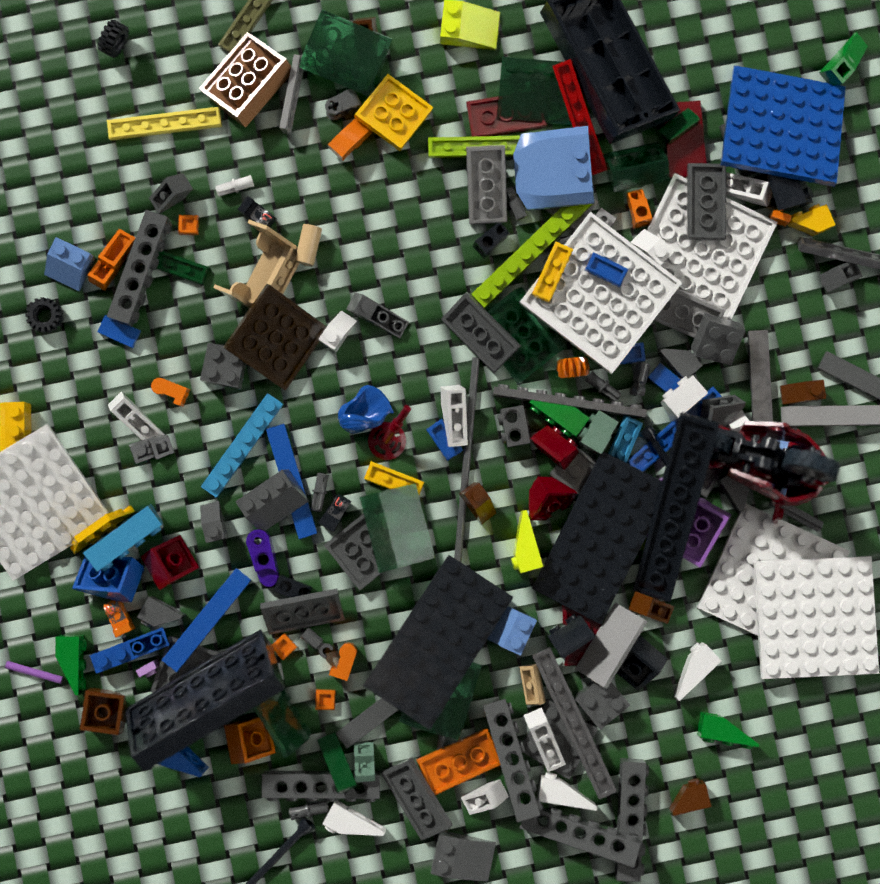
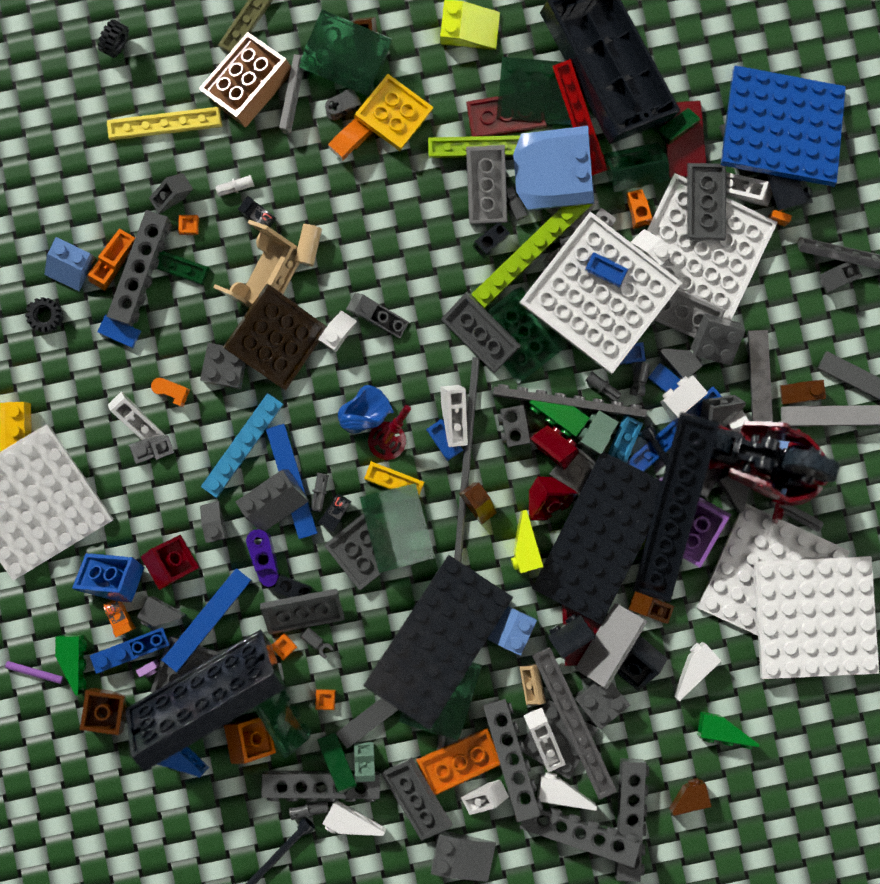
yellow wing [70,505,136,554] -> none
dark azure slope [83,504,163,571] -> none
orange leg [329,642,357,681] -> none
yellow tile [532,241,573,303] -> none
orange gear [557,357,590,378] -> none
yellow slope [787,204,836,236] -> none
green slope [819,32,868,86] -> none

